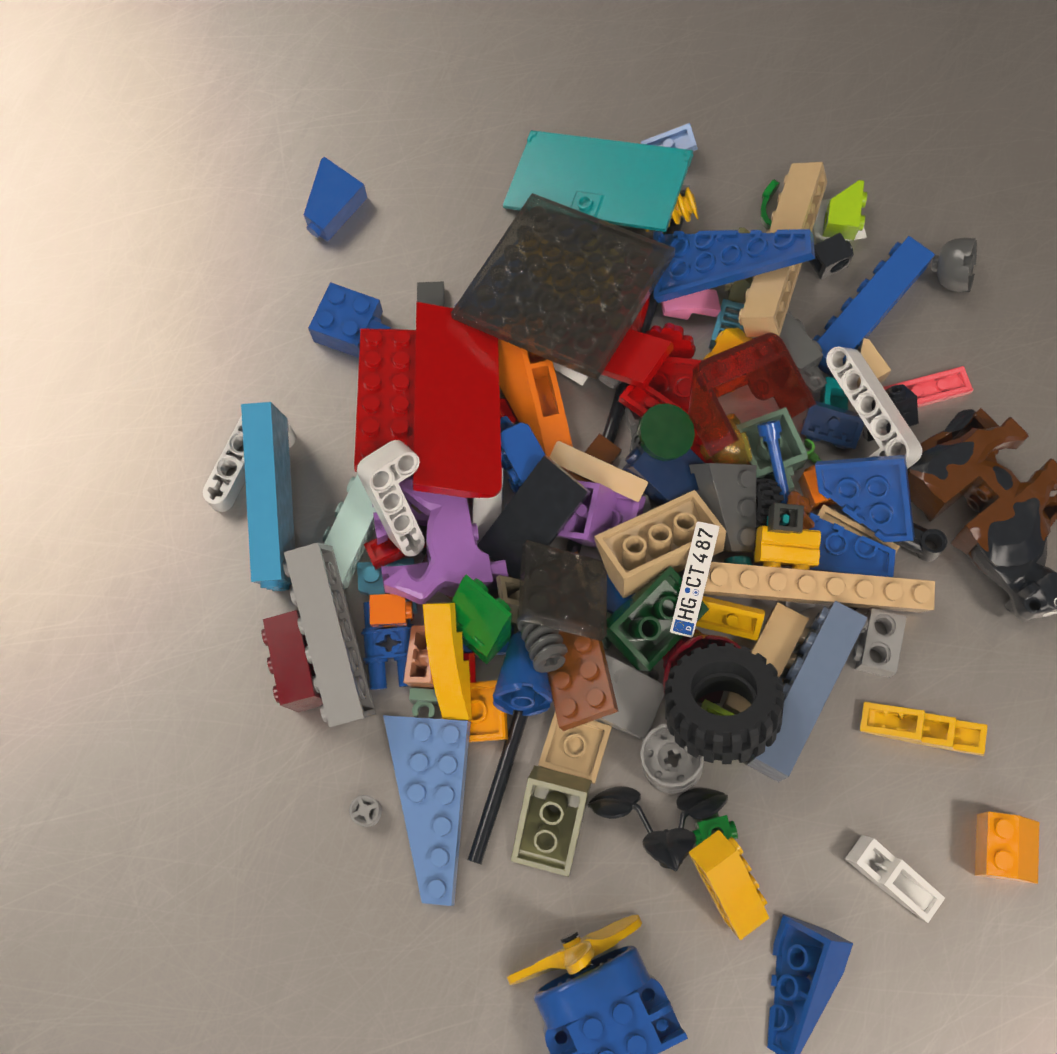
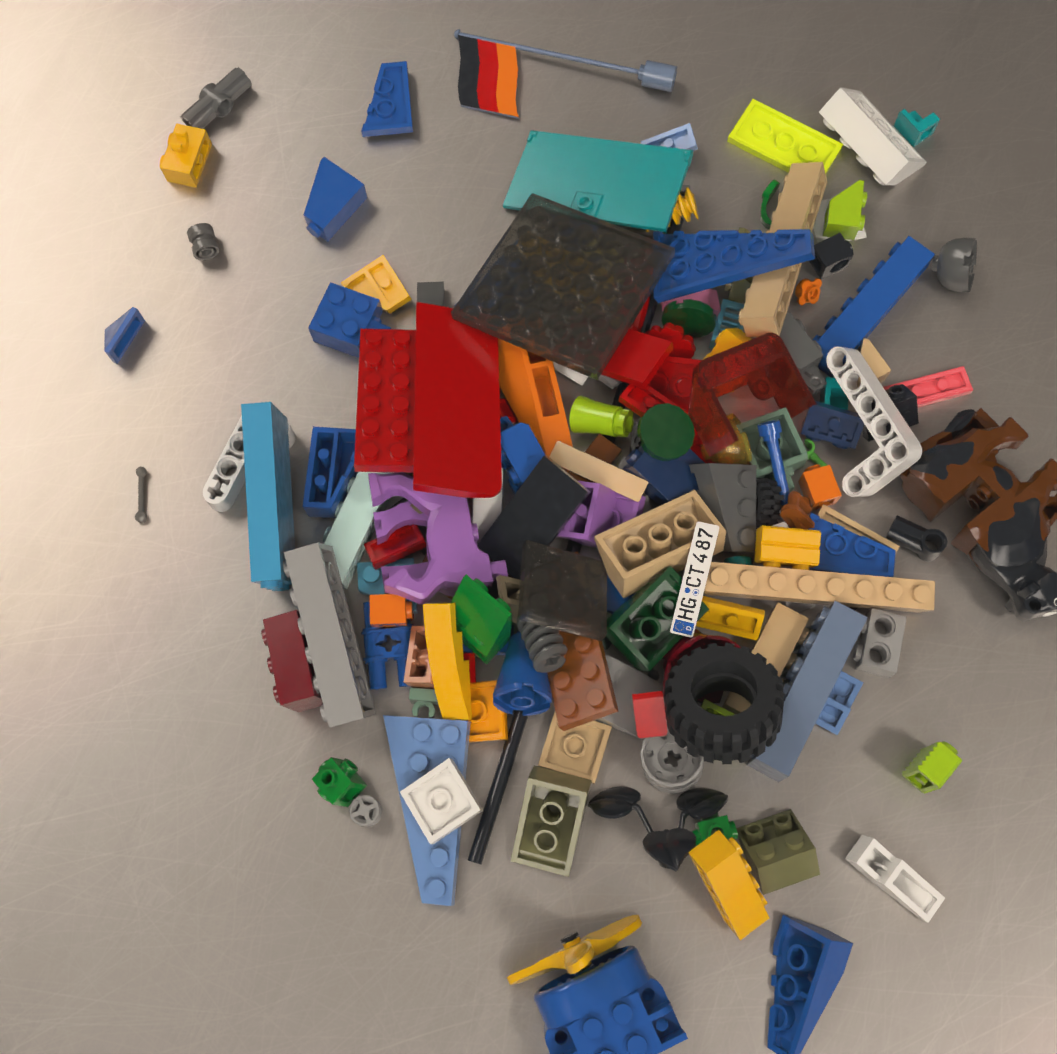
white beam [357,440,425,557] -> none
pearl dark grey piece [767,503,804,534] -> none
blue plate [815,455,915,542] -> none
yellow slope [860,702,988,756] -> none
light orange slope [975,811,1040,884] -> none
none -> blue slope [104,307,145,364]
none -> dark grey hinge [135,466,148,523]
none -> yellow brick [160,123,212,188]
none -> dark grey piece [180,67,252,129]
none -> dark grey wheel [187,223,219,260]
none -> blue wedge [302,426,358,518]
none -> green brick [312,757,367,807]
none -> yellow wing [341,255,412,314]
none -> blue wing [361,61,413,137]
none -> white tile [400,758,483,844]
none -> flag [454,29,677,119]
none -> lime plant [569,395,634,437]
none -> slope [632,691,668,738]
none -> dark green tile [661,299,717,338]
none -> neon yellow tile [727,99,843,174]
none -> olive slope [736,809,820,895]
none -> orange plate [795,278,822,306]
none -> medium blue slope [815,671,864,735]
none -> white slope [819,87,927,186]
none -> teal panel [894,109,940,147]
none -> lime brick [902,741,962,794]

